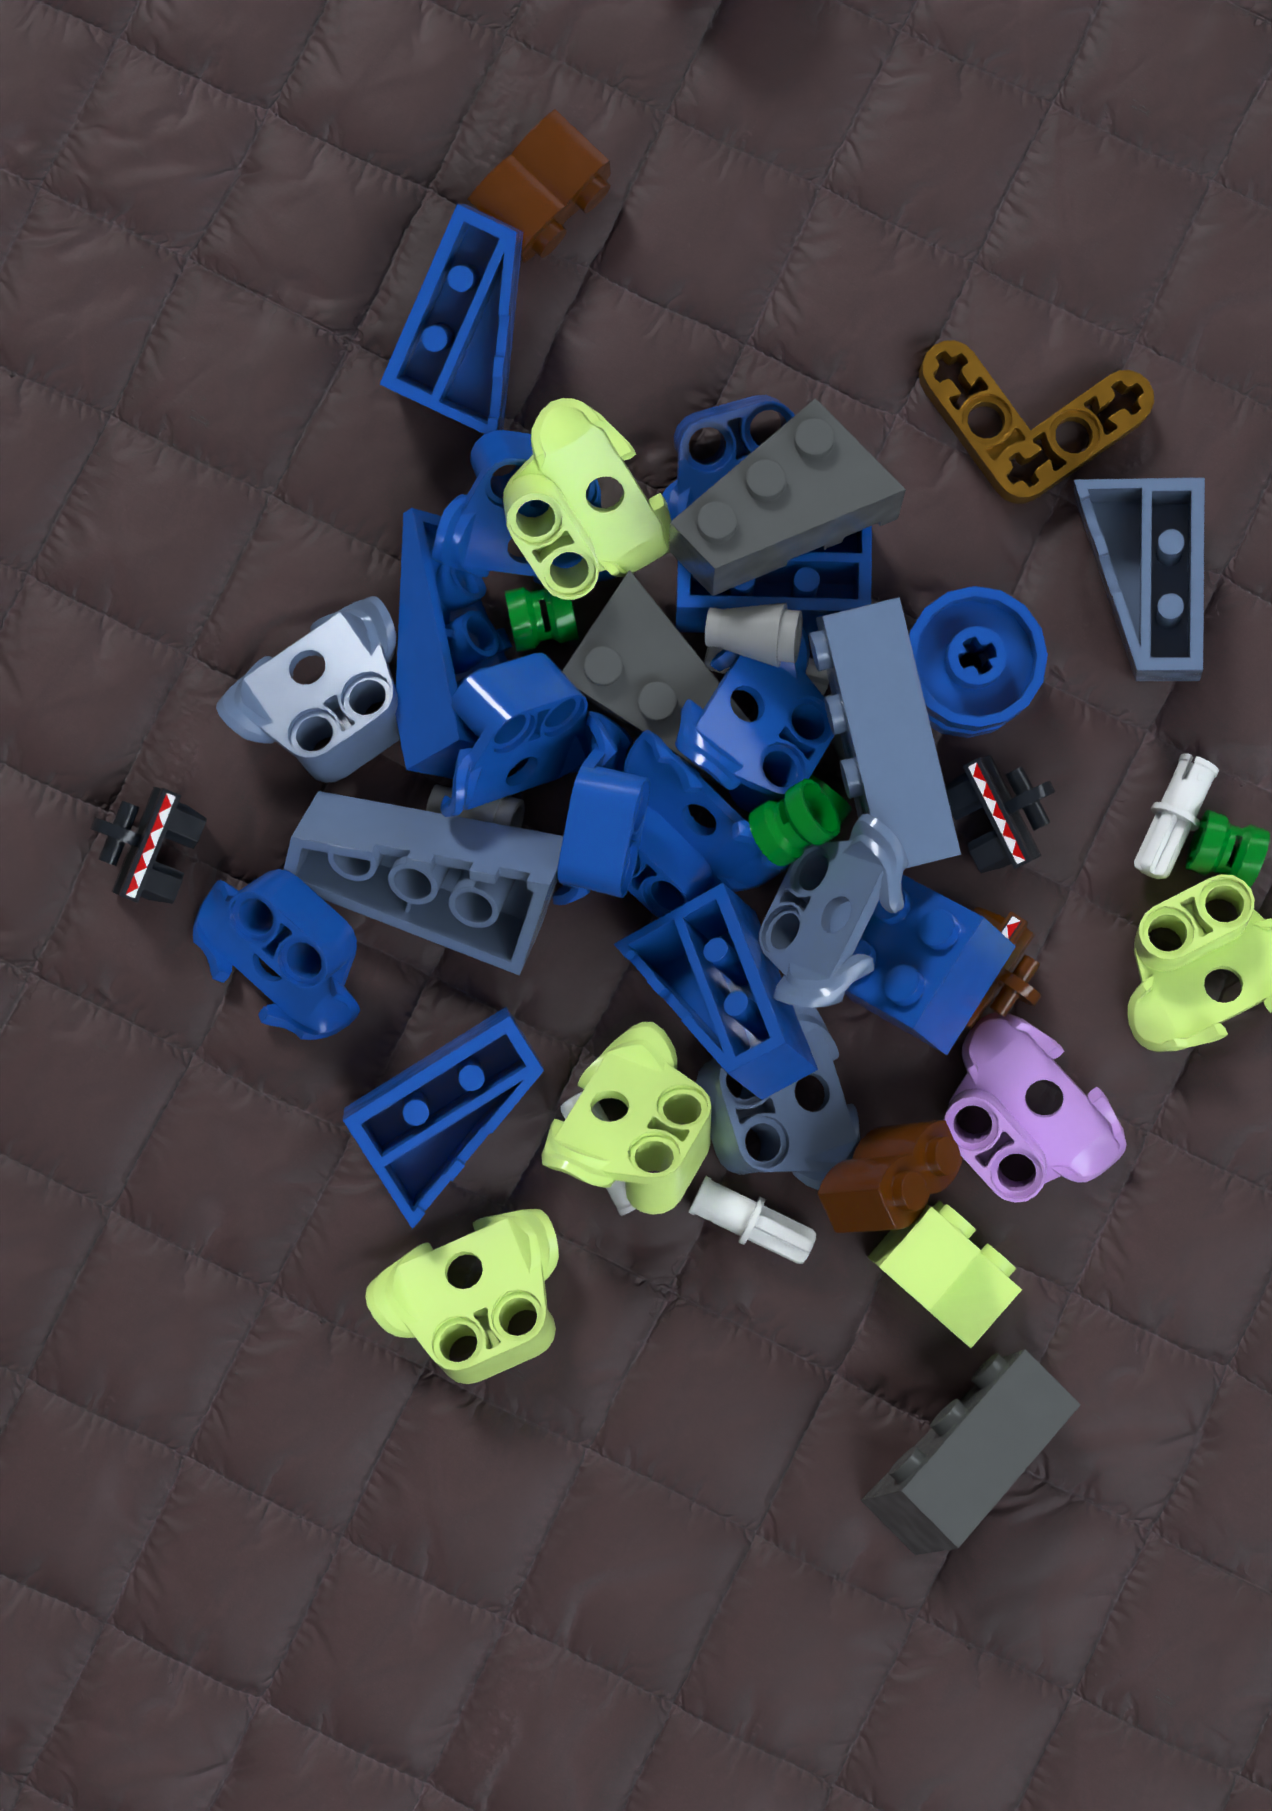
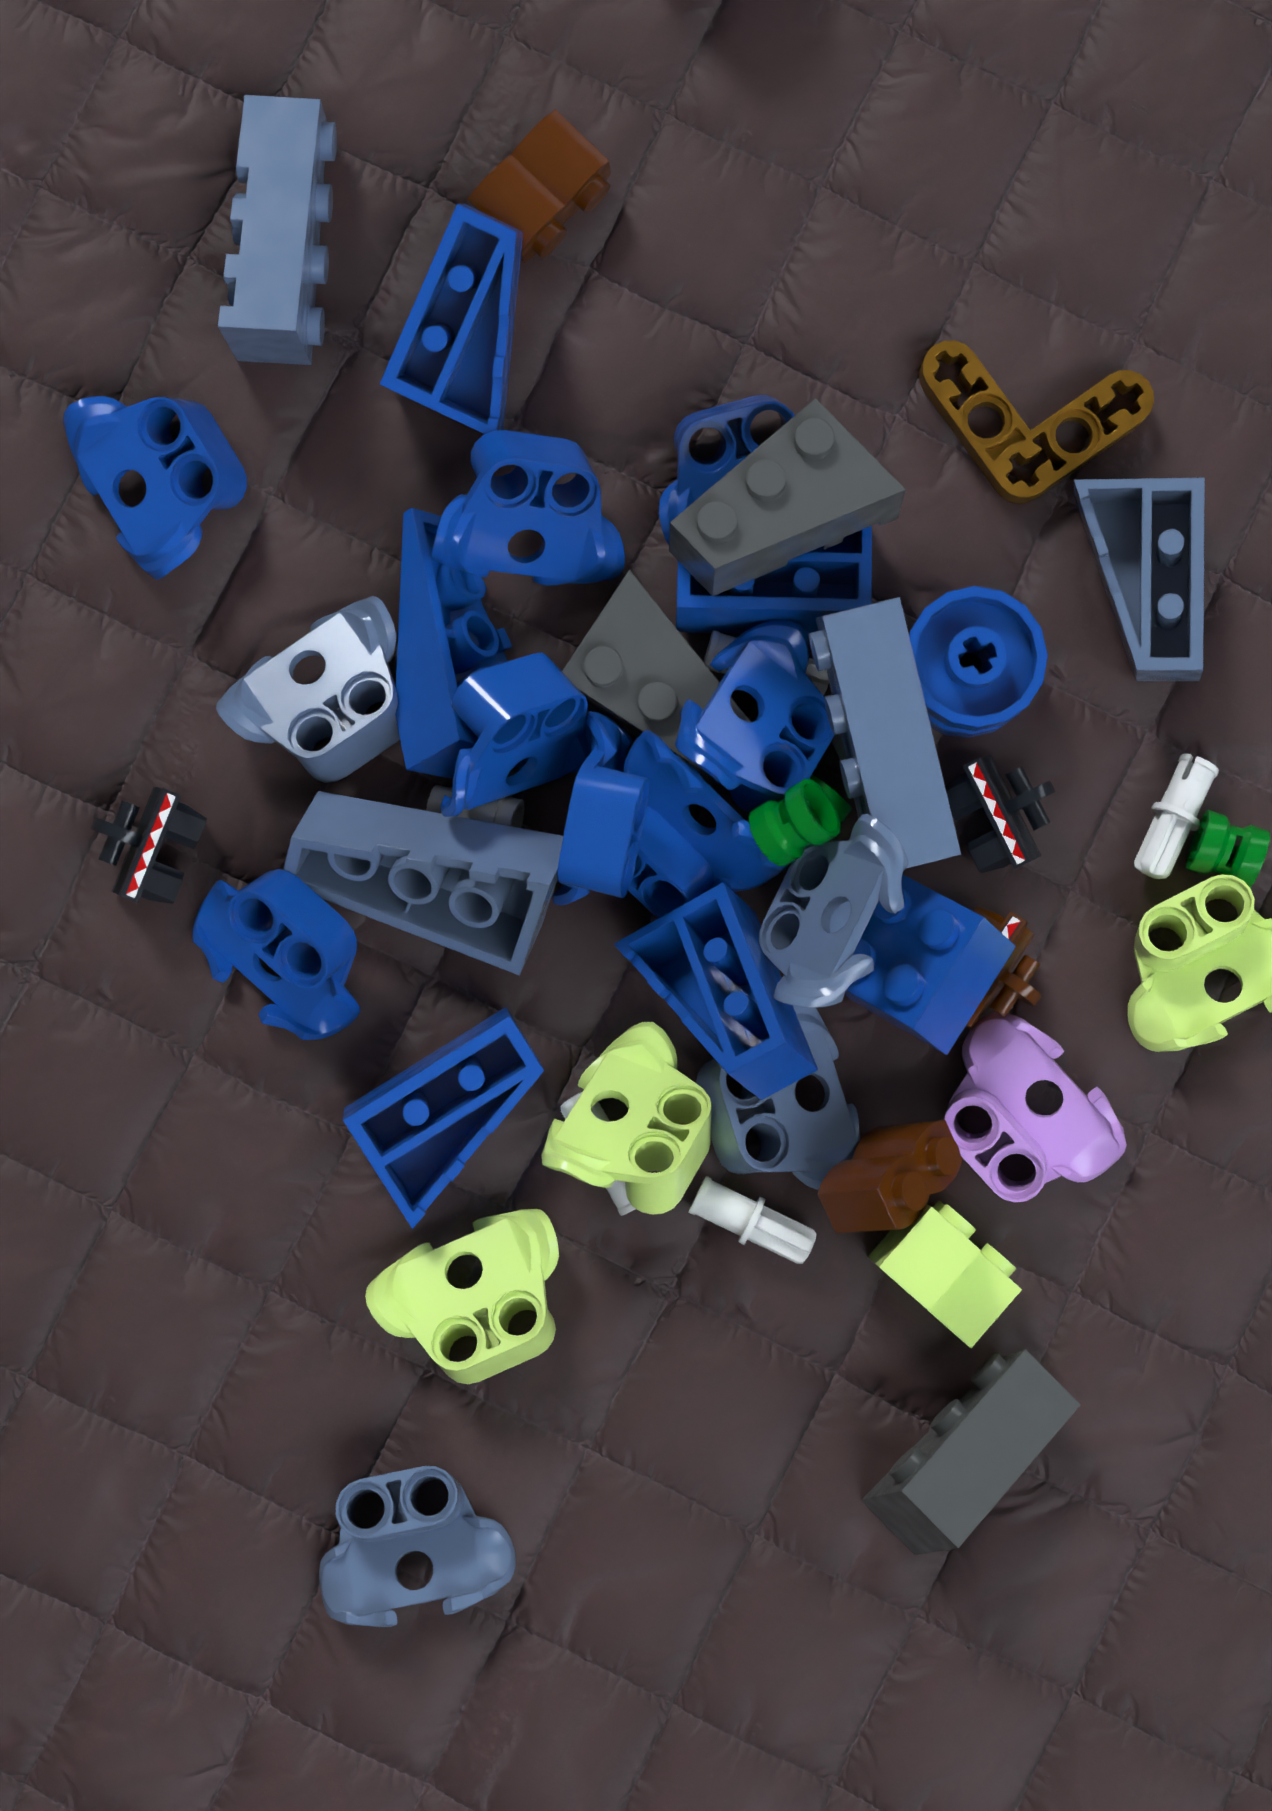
yellowish green piece [503,398,671,600] -> none
green wheel [504,587,579,653] -> none
light grey cone [705,603,803,668] -> none
none -> blue piece [63,396,247,580]
none -> sand blue wedge [218,95,337,365]
none -> sand blue piece [319,1466,516,1627]

